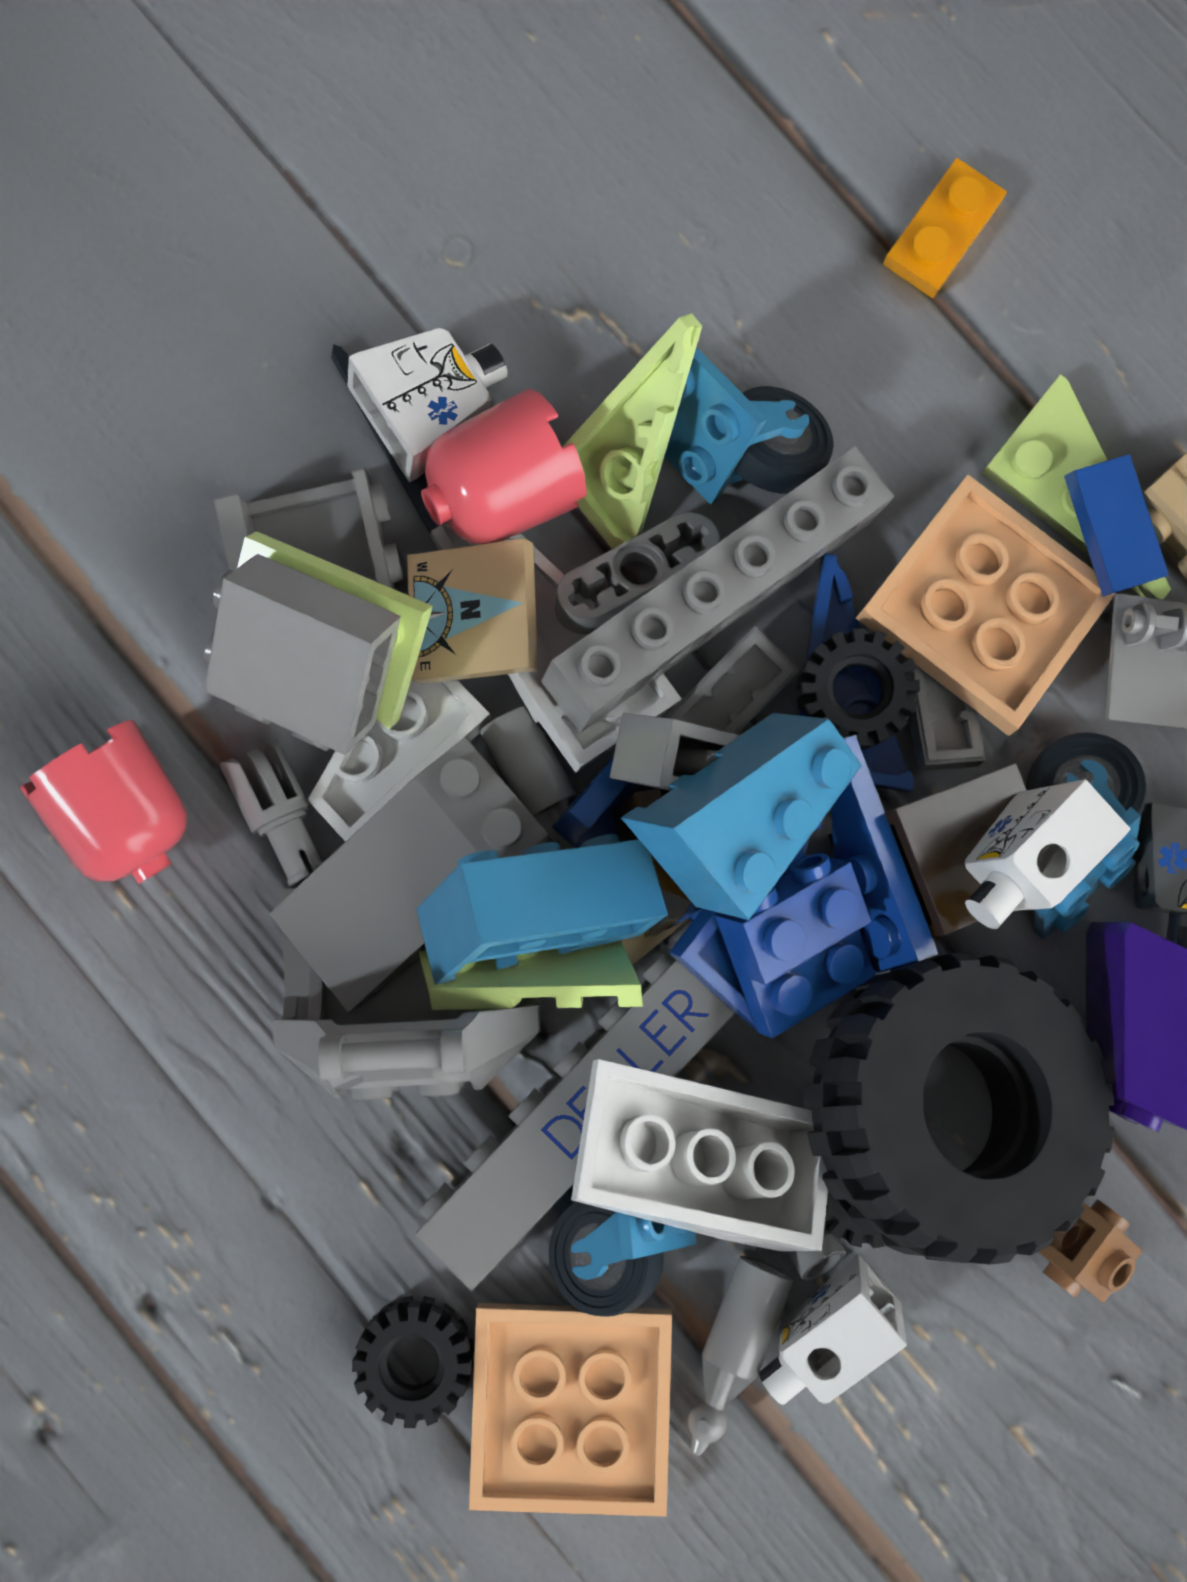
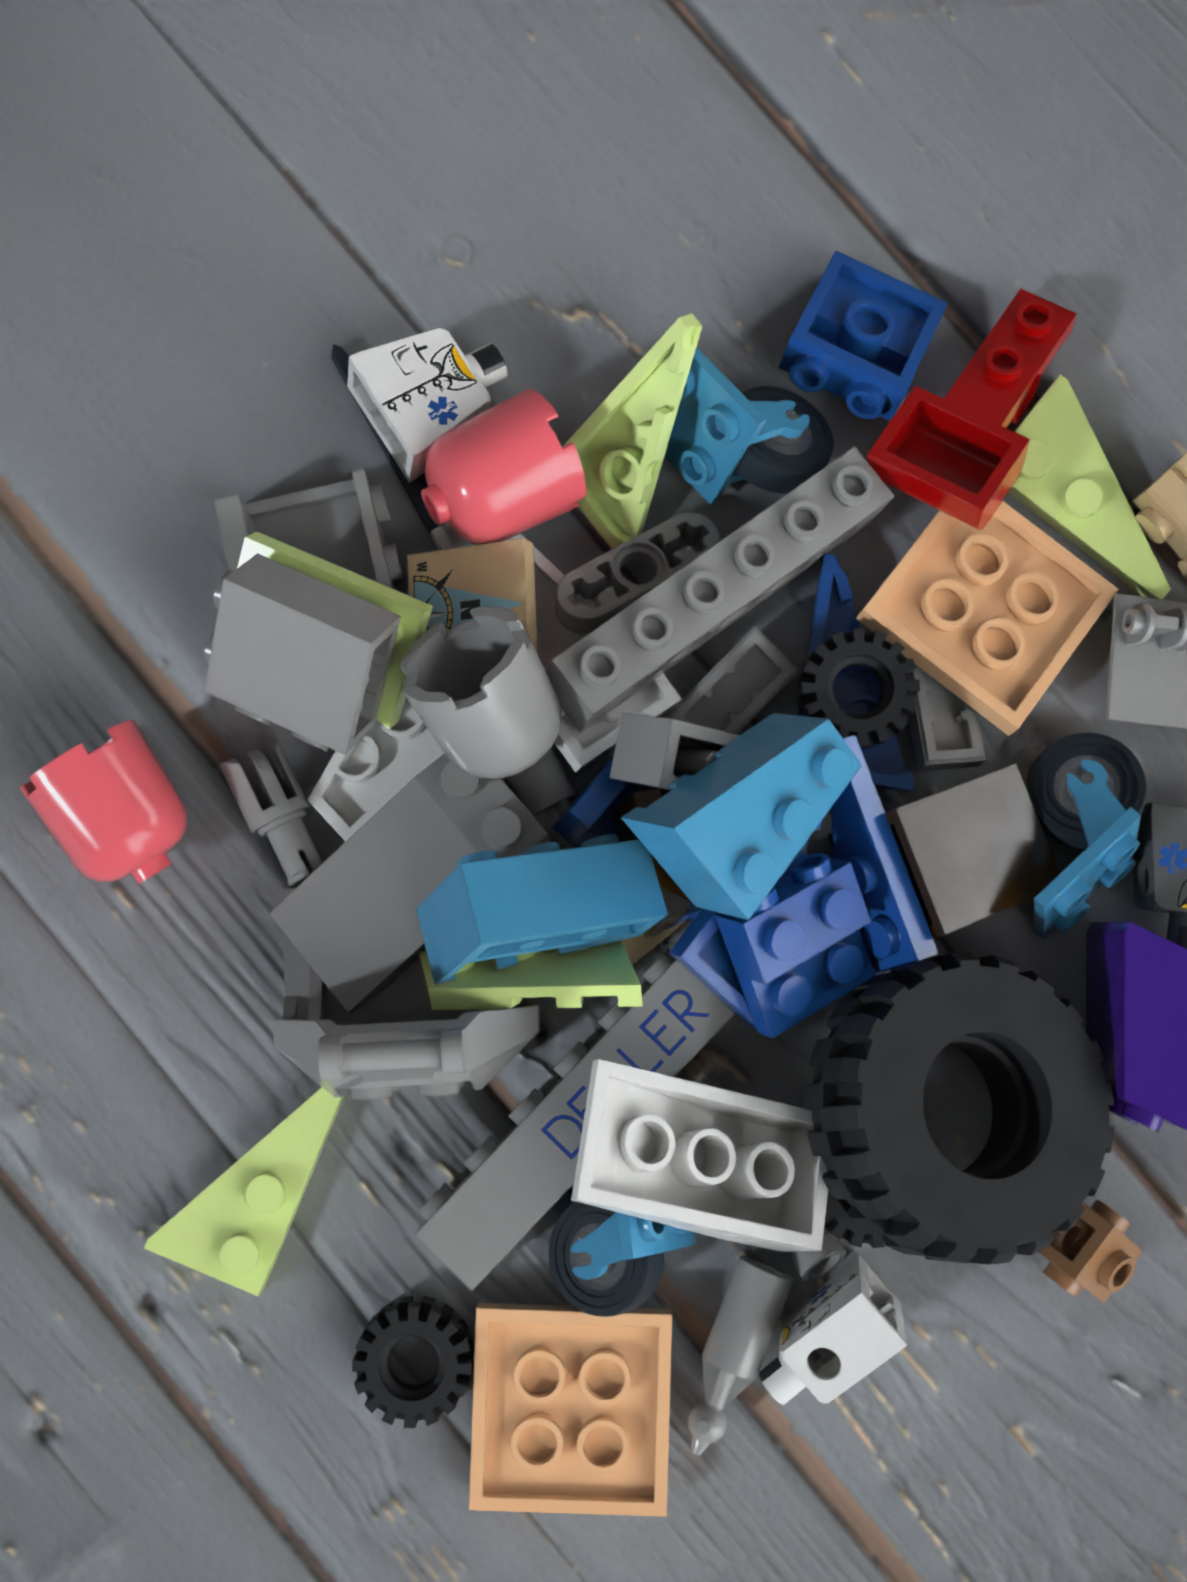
light orange plate [883,158,1007,299] -> none
white torso [965,779,1130,929] -> none
blue tile [1064,454,1169,597] -> none
none -> yellowish green wing [144,1087,345,1296]
none -> light grey cylinder [400,607,562,779]
none -> blue plate [778,250,948,421]
none -> red plate [866,288,1077,530]

